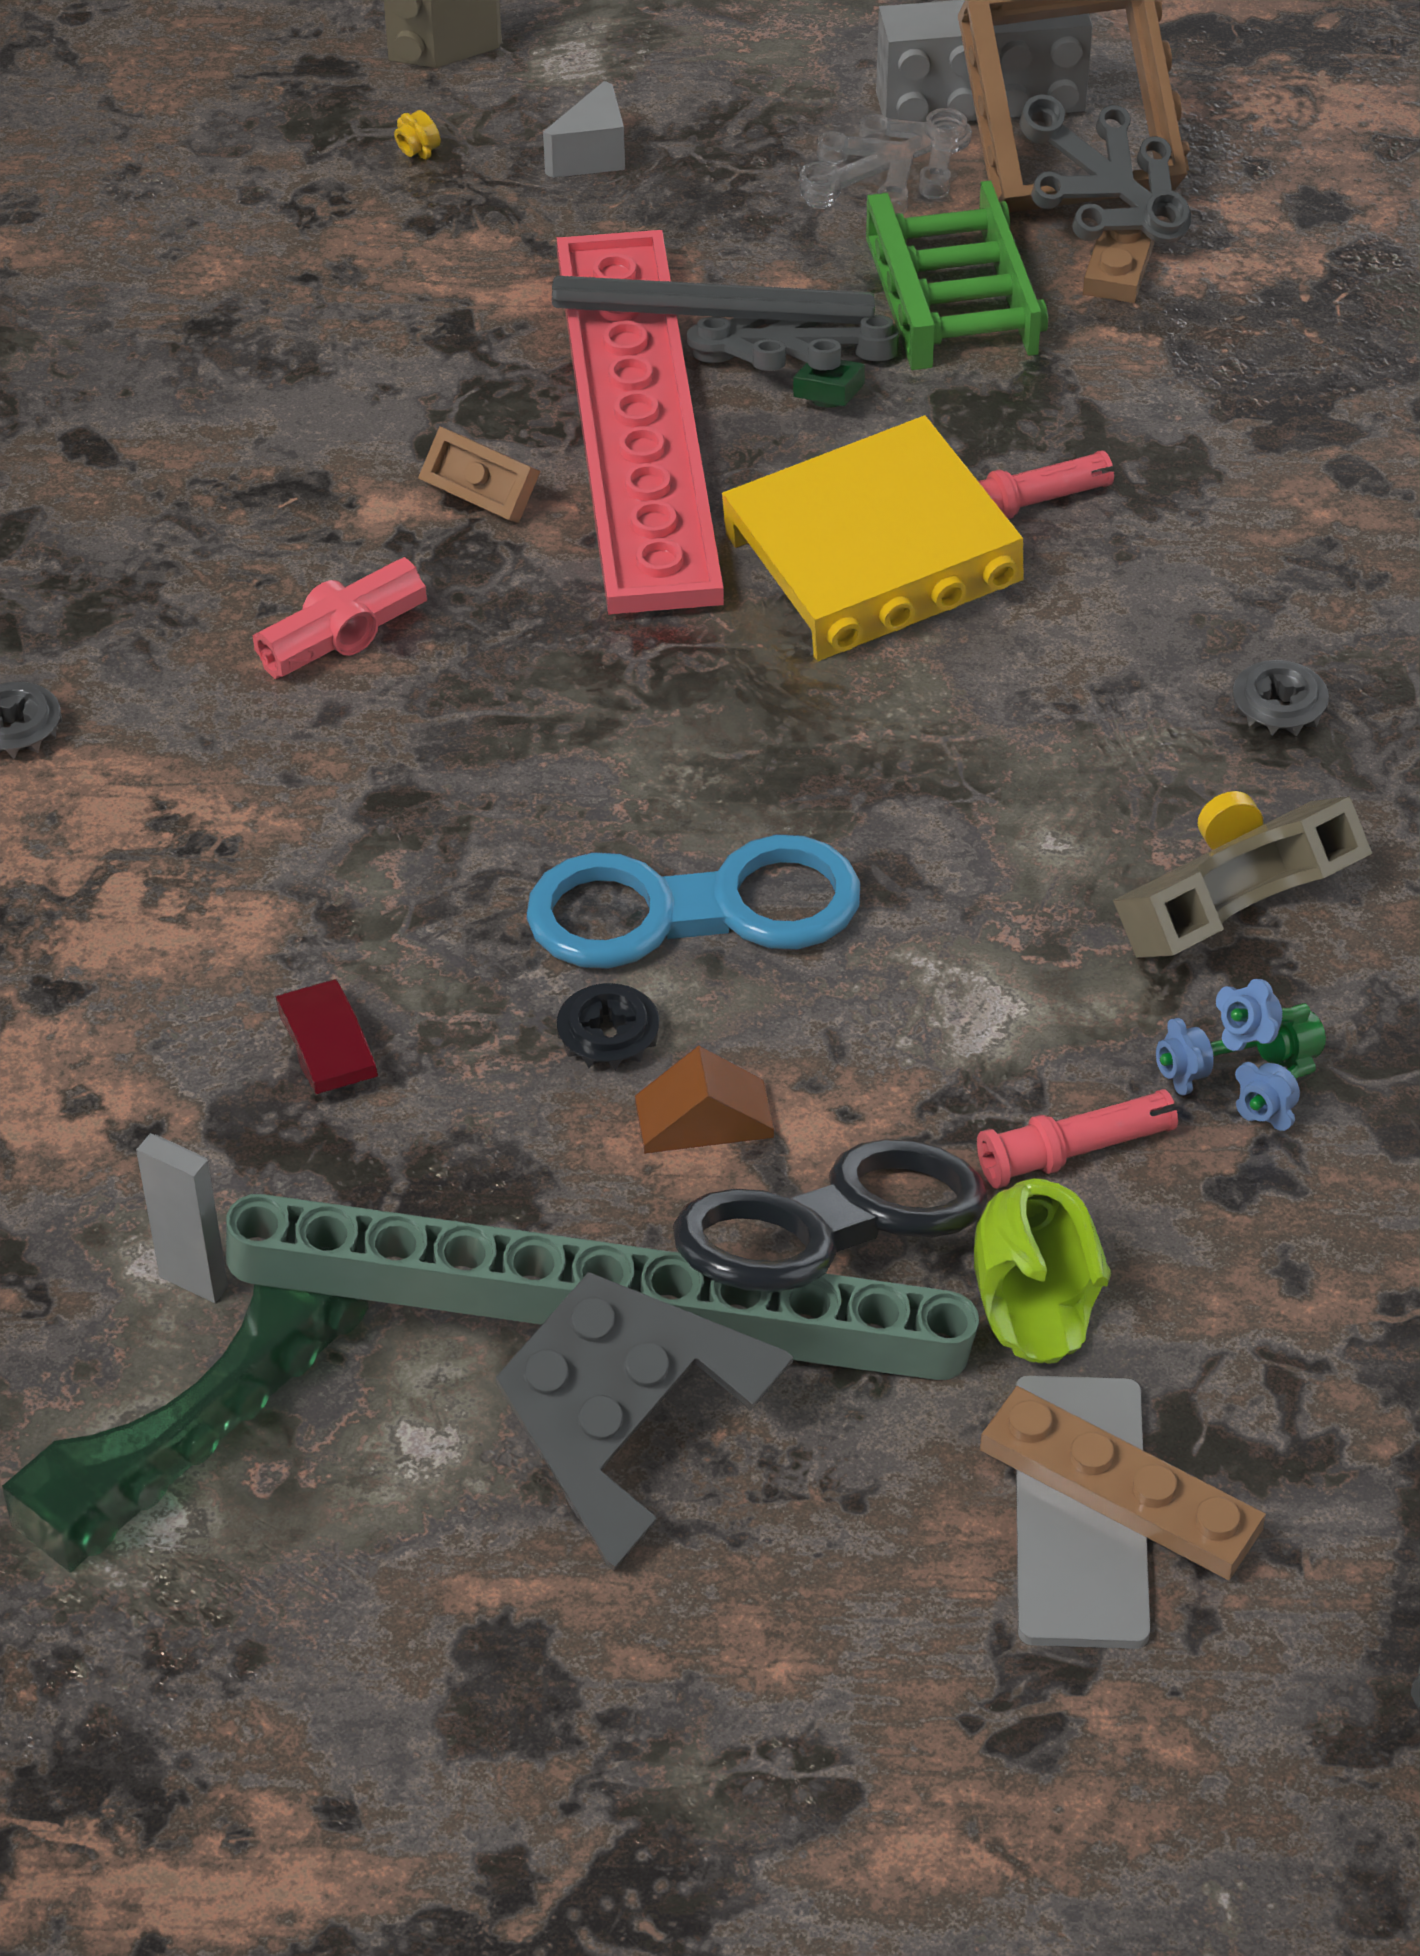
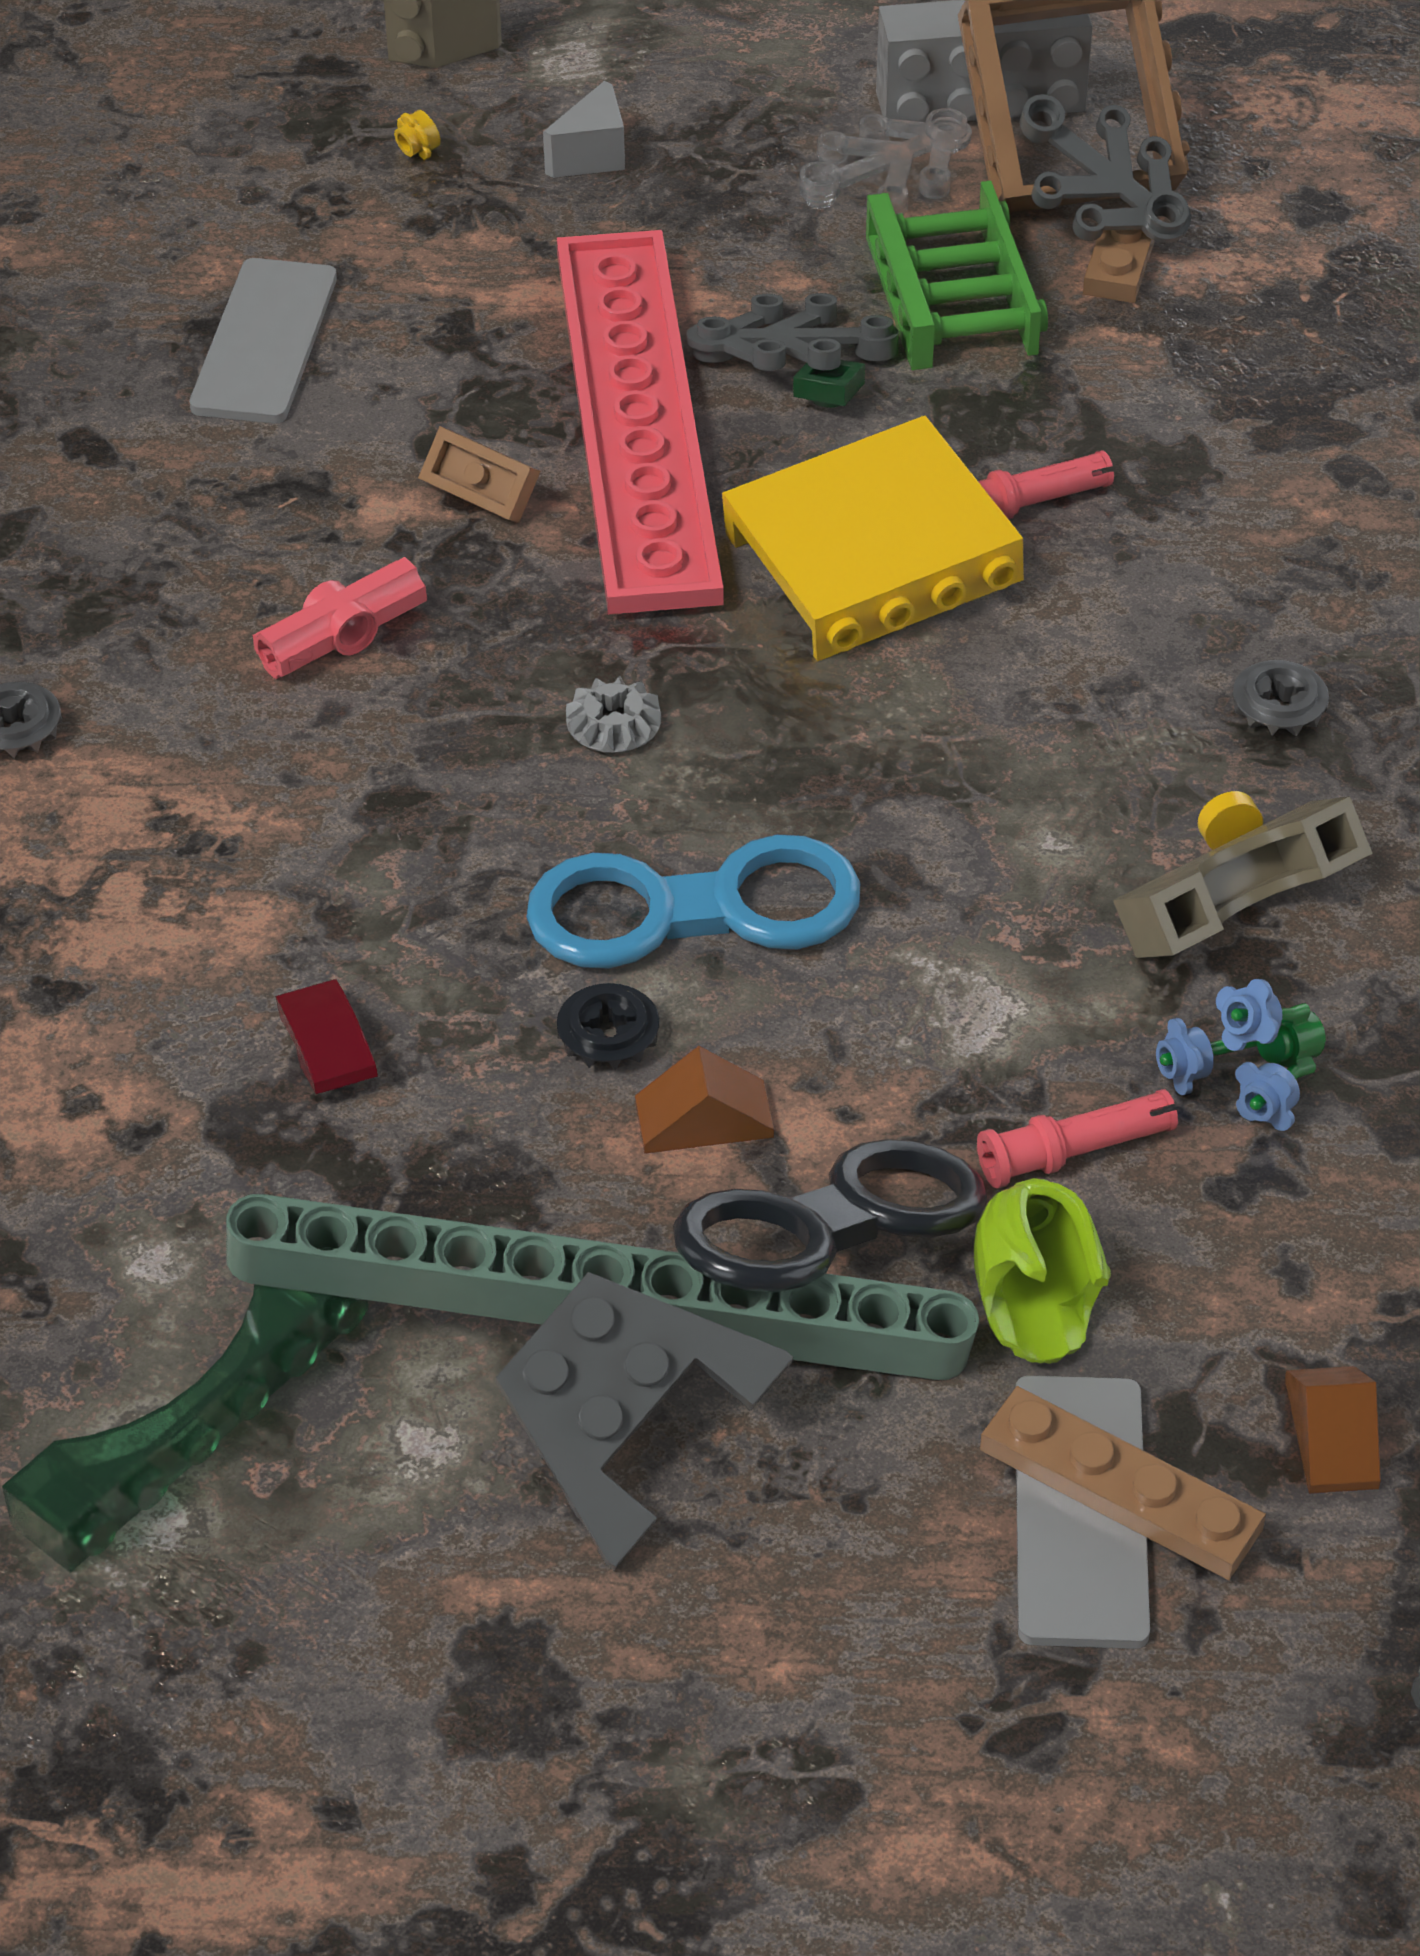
light grey tile [136,1133,228,1303] -> none
dark grey axle [551,276,875,324] -> none
none -> light grey piece [189,258,337,424]
none -> light grey gear [566,676,661,753]
none -> dark orange slope [1285,1366,1381,1494]

